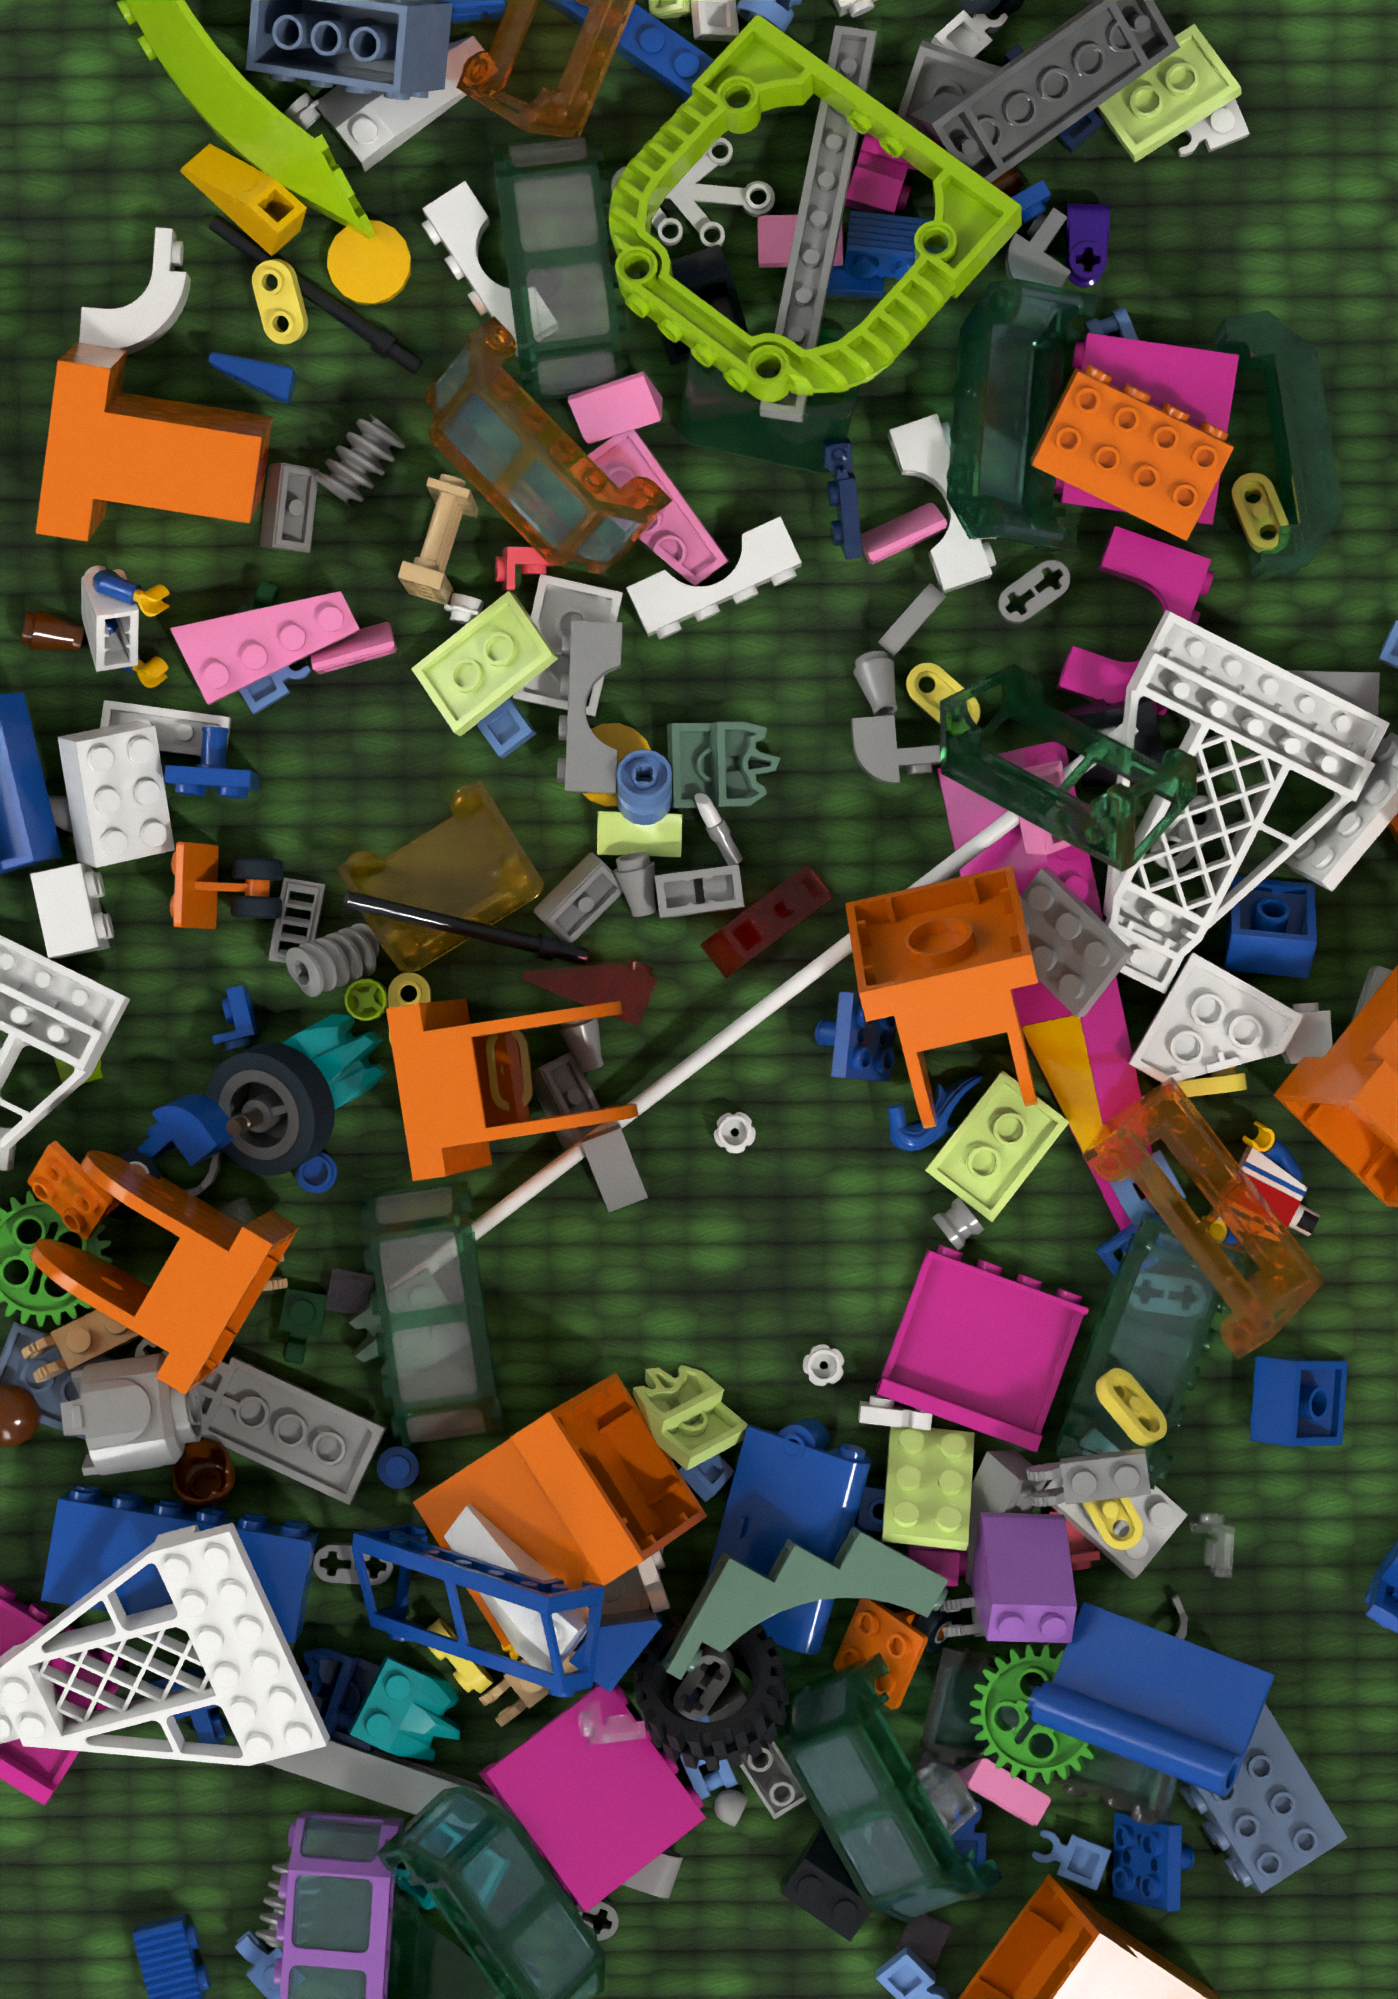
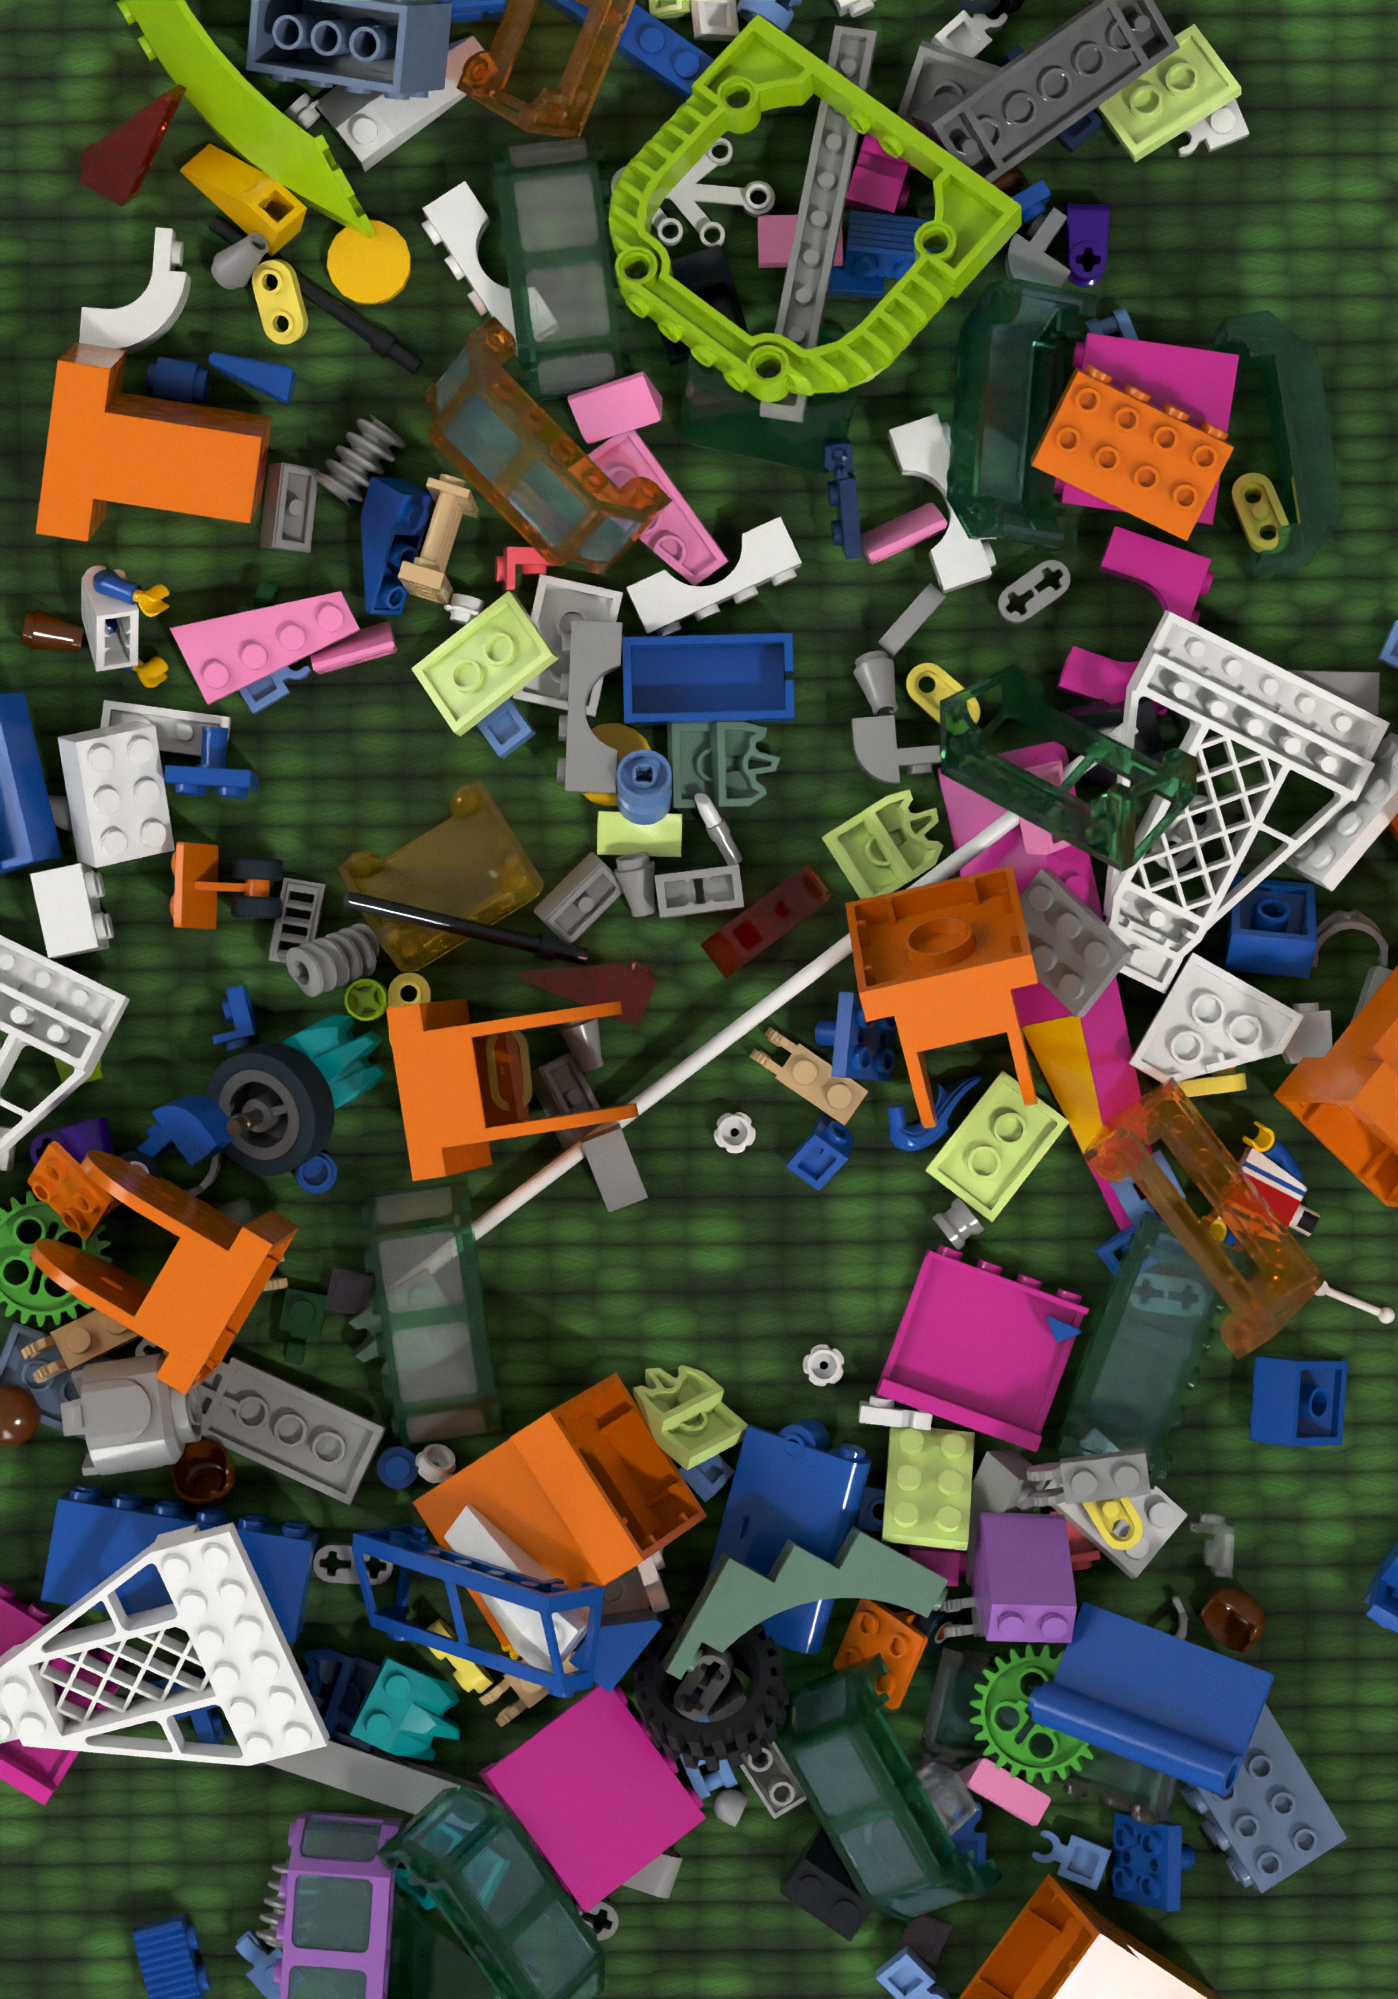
clear bracket [578,1700,647,1746] -> none
light yellow plate [1096,1368,1167,1447] -> none
none -> dark purple piece [30,1117,115,1165]
none -> clear red slope [78,84,187,207]
none -> blue brick [145,357,210,404]
none -> light grey cone [211,232,269,290]
none -> blue slope [361,476,433,615]
none -> white plate [415,1444,456,1483]
none -> blue piece [622,633,795,726]
none -> tan hinge [749,1027,868,1126]
none -> blue bracket [785,1114,855,1191]
none -> yellowish green plate [822,789,944,899]
none -> blue piece [1044,1313,1081,1343]
none -> reddish brown hair [1200,1587,1266,1653]
none -> light grey helmet [1311,909,1388,968]
none -> white hinge [1311,1279,1395,1324]

